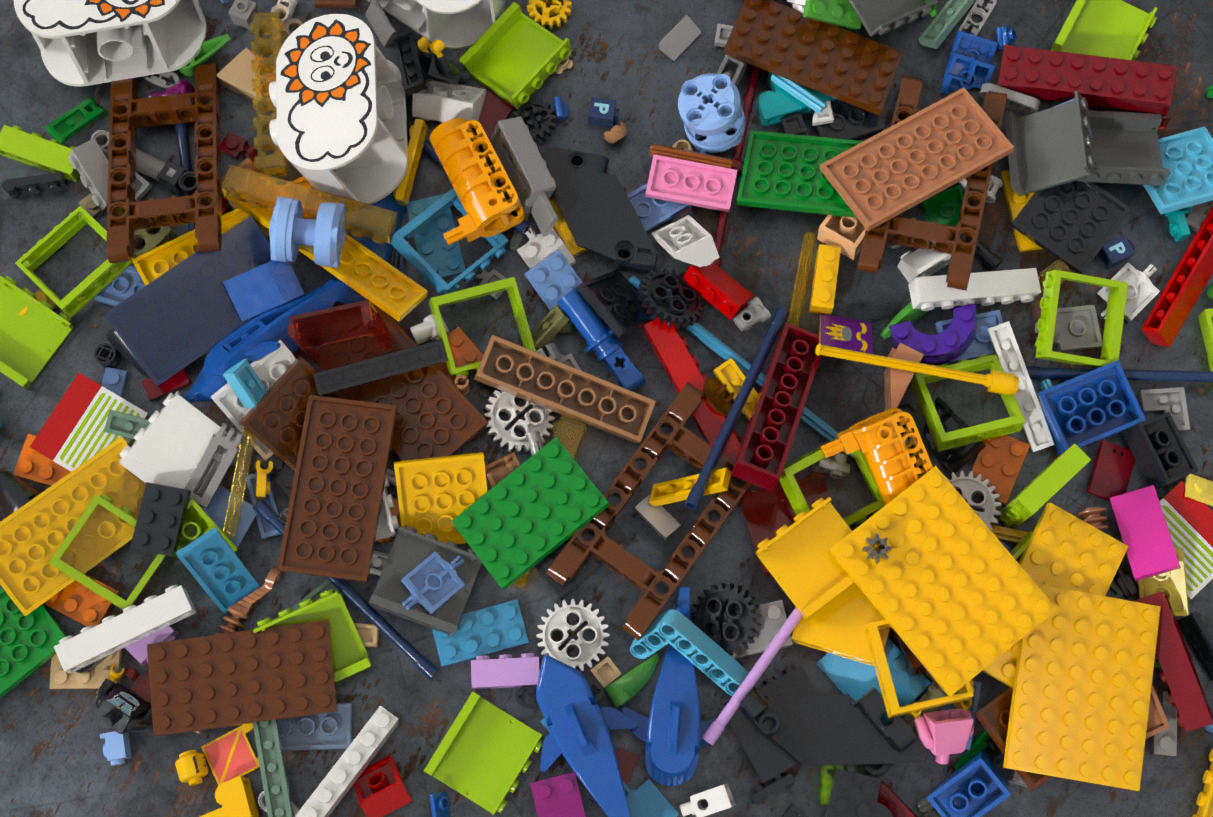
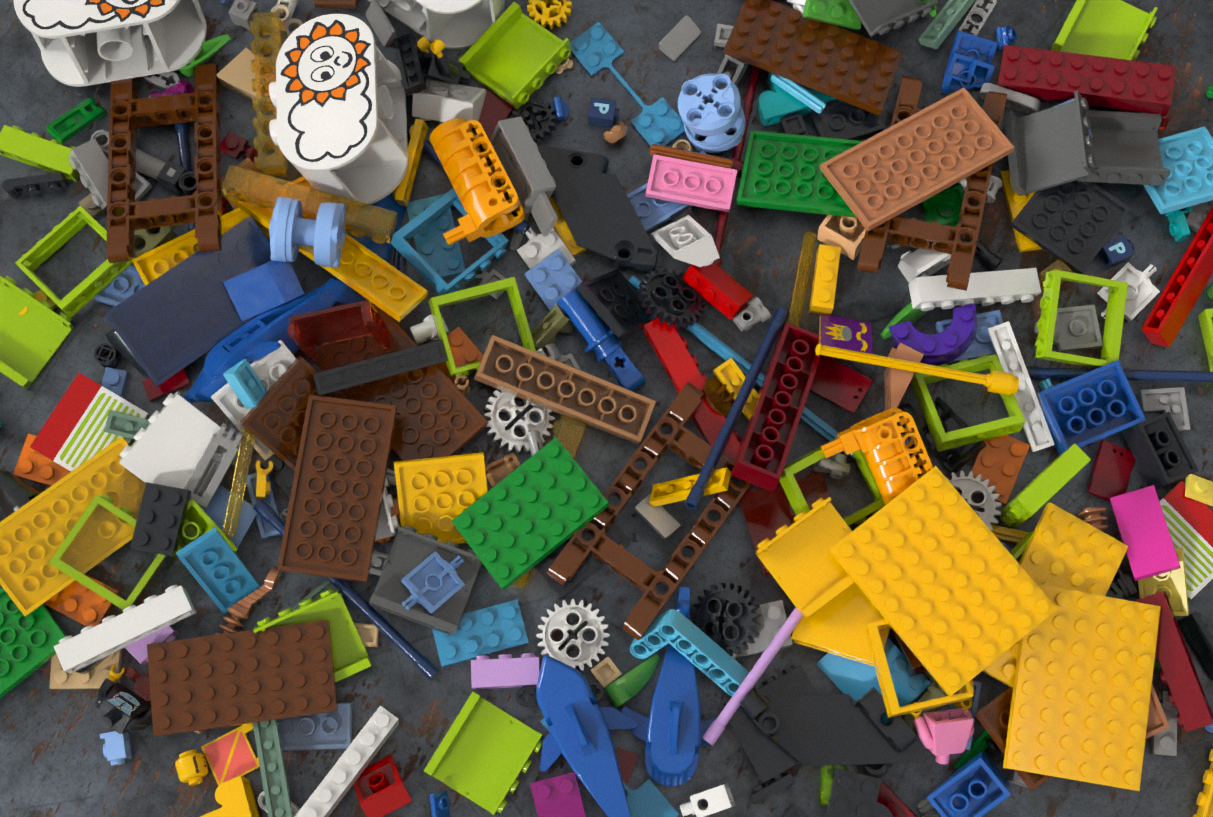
white tile [812,100,834,126] -> none
dark grey gear [862,534,892,564] -> none
none -> dark azure hinge [570,22,685,146]
none -> dark red container [810,355,873,414]

